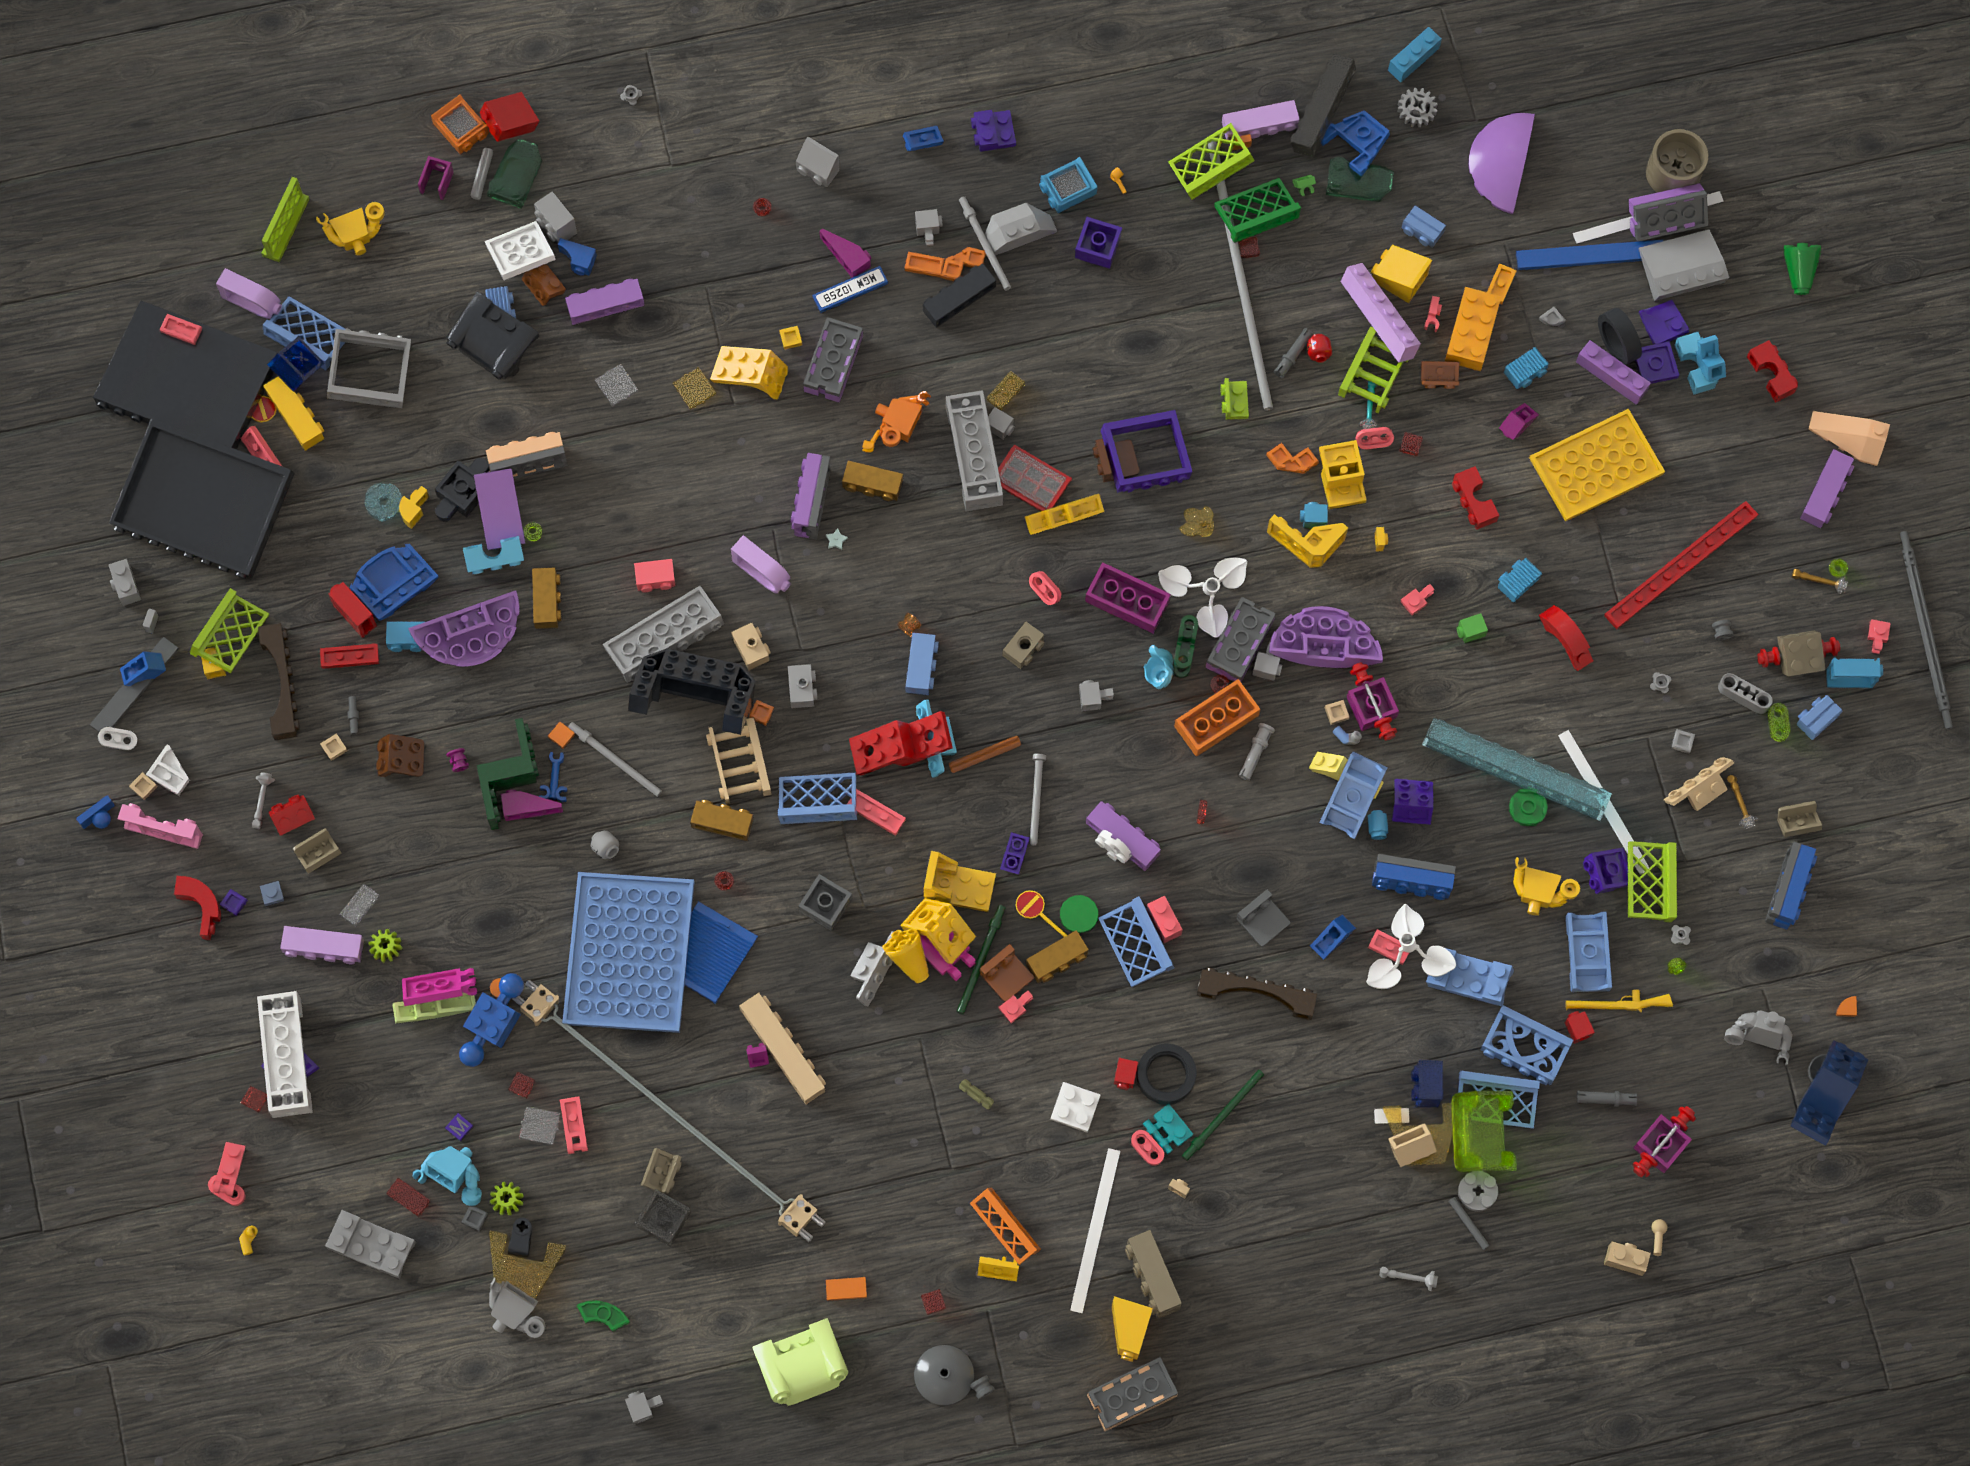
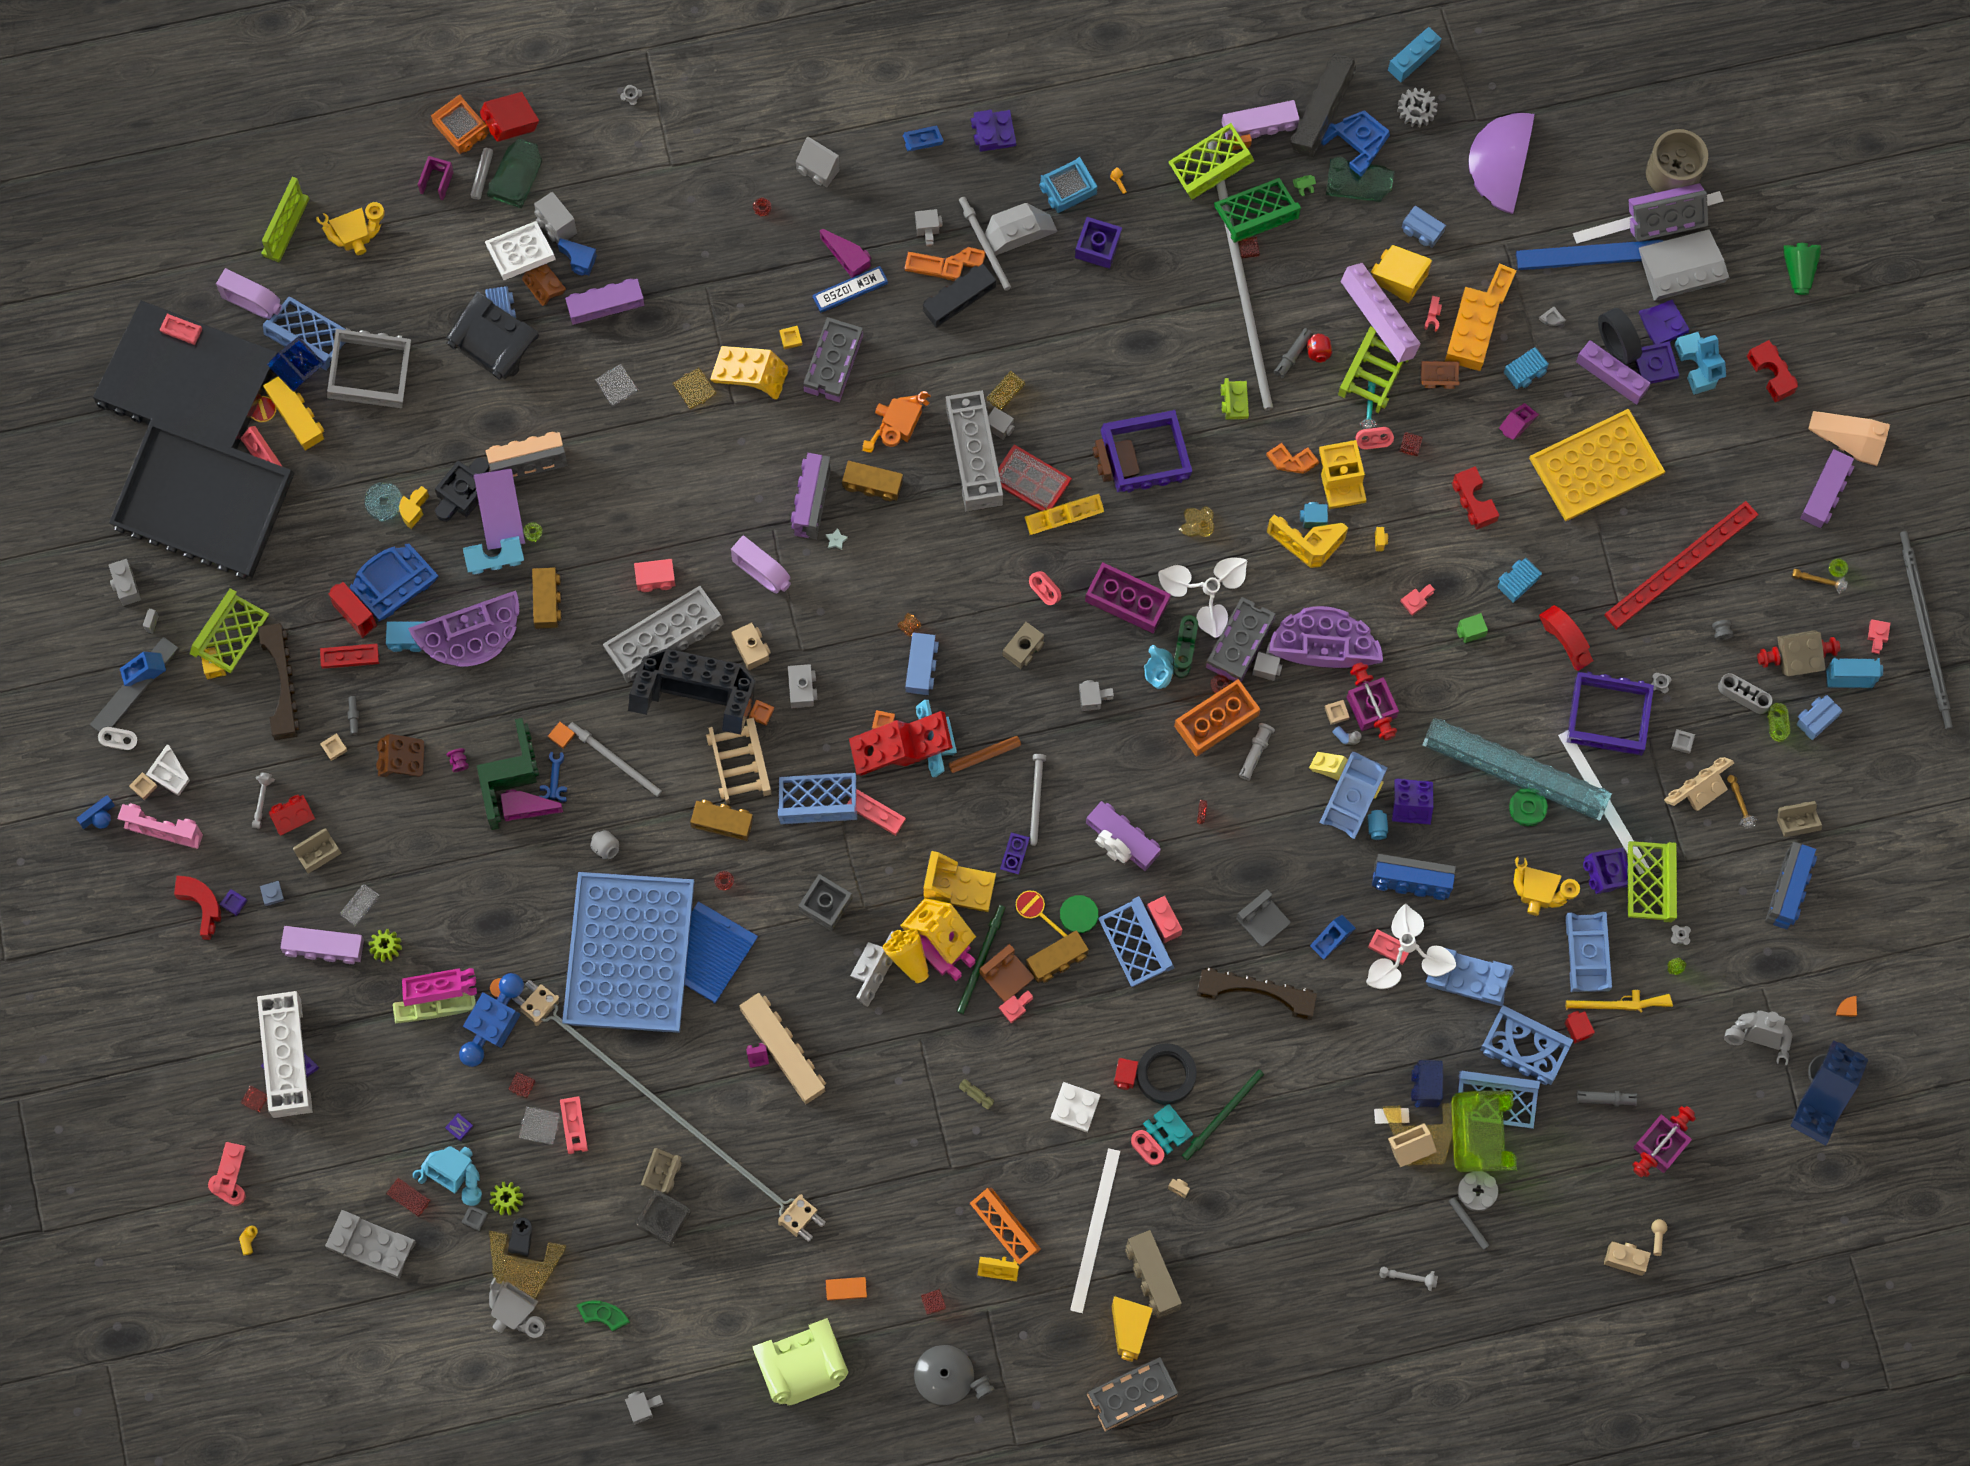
none -> orange tile [872,710,895,730]
none -> dark purple window [1566,672,1654,755]

